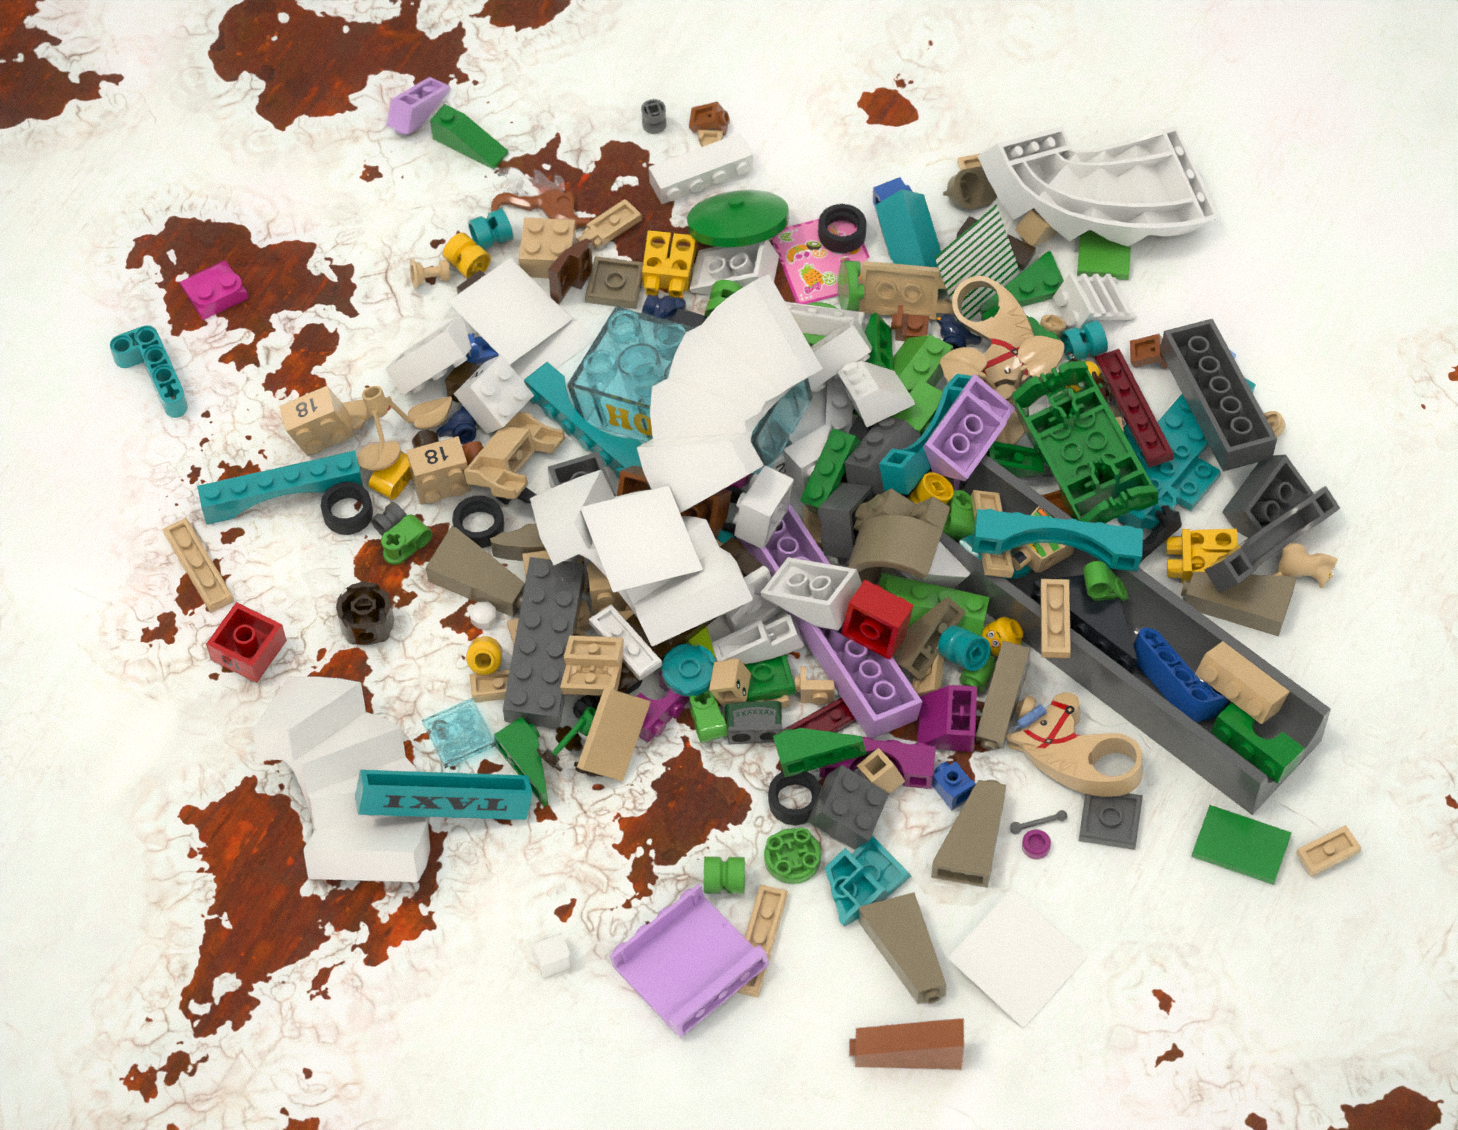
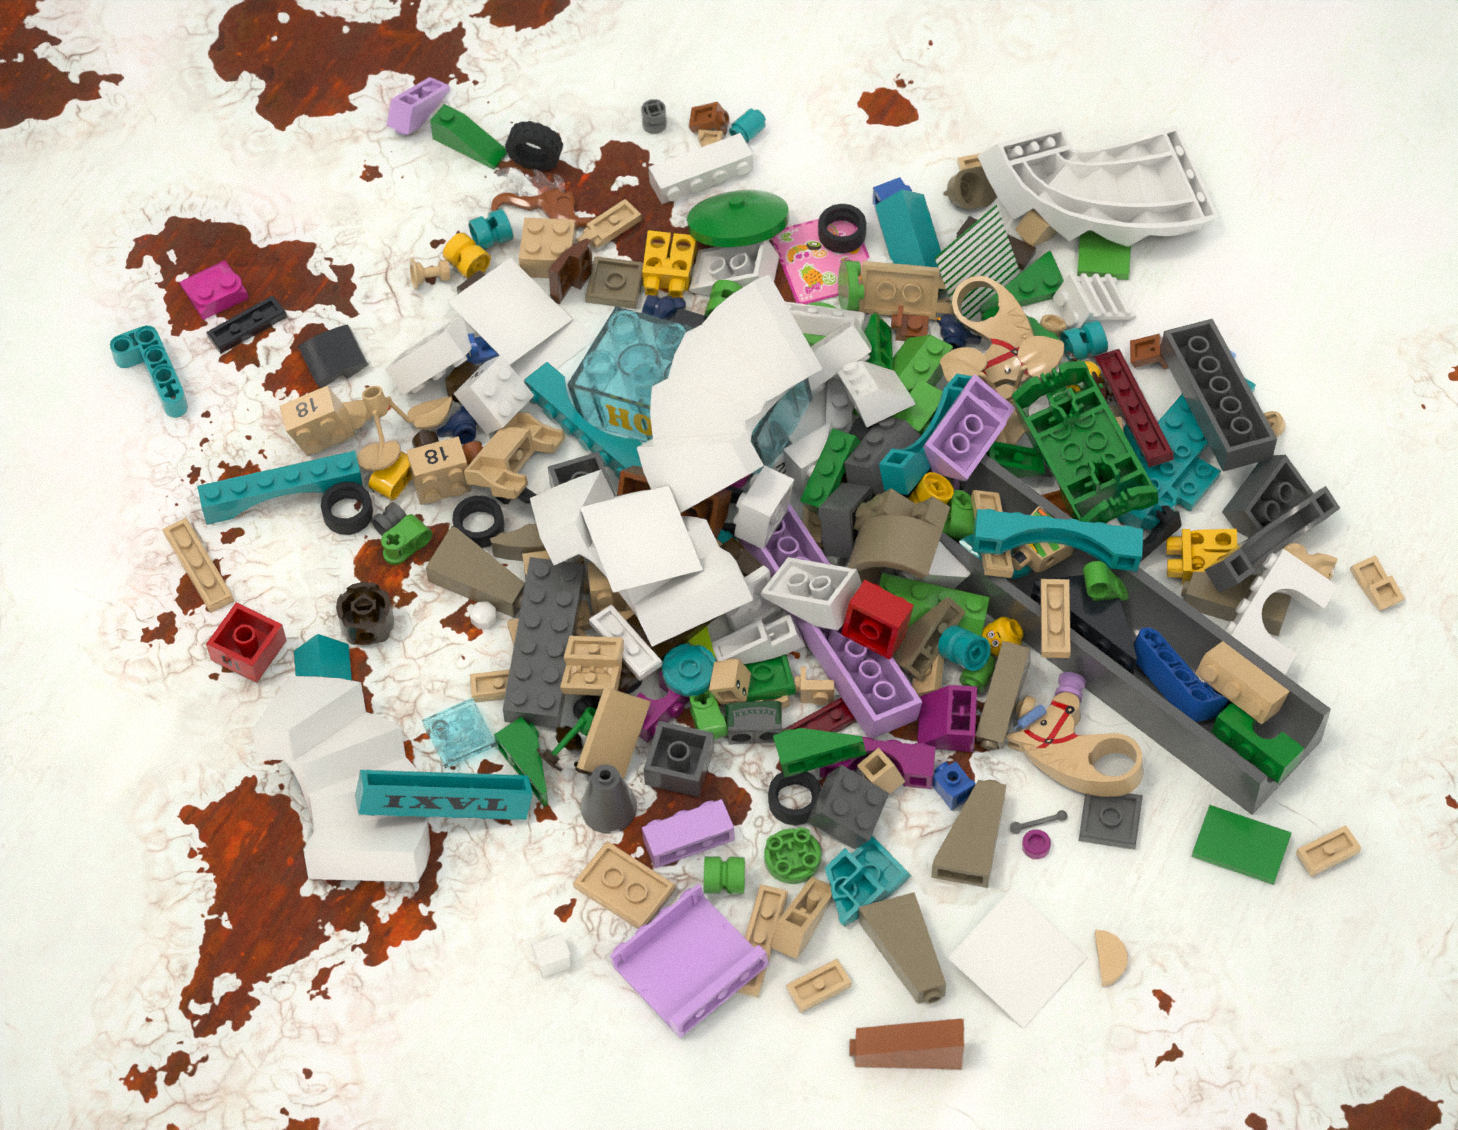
yellow head [466,636,503,675] -> none
none -> black tile [206,295,287,354]
none -> teal slope [294,634,352,681]
none -> black slope [298,324,369,388]
none -> black tyre [505,121,564,171]
none -> tan tile [573,841,676,929]
none -> dark grey cone [580,765,637,834]
none -> lavender brick [642,799,735,869]
none -> dark grey brick [644,721,714,797]
none -> teal brick [729,108,766,143]
none -> tan slope [771,877,833,959]
none -> tan plate [786,959,852,1013]
none -> lavender wheel [1054,672,1086,703]
none -> tan tile [1094,930,1128,987]
none -> white arch [1223,549,1338,674]
none -> tan slope [1350,555,1405,611]

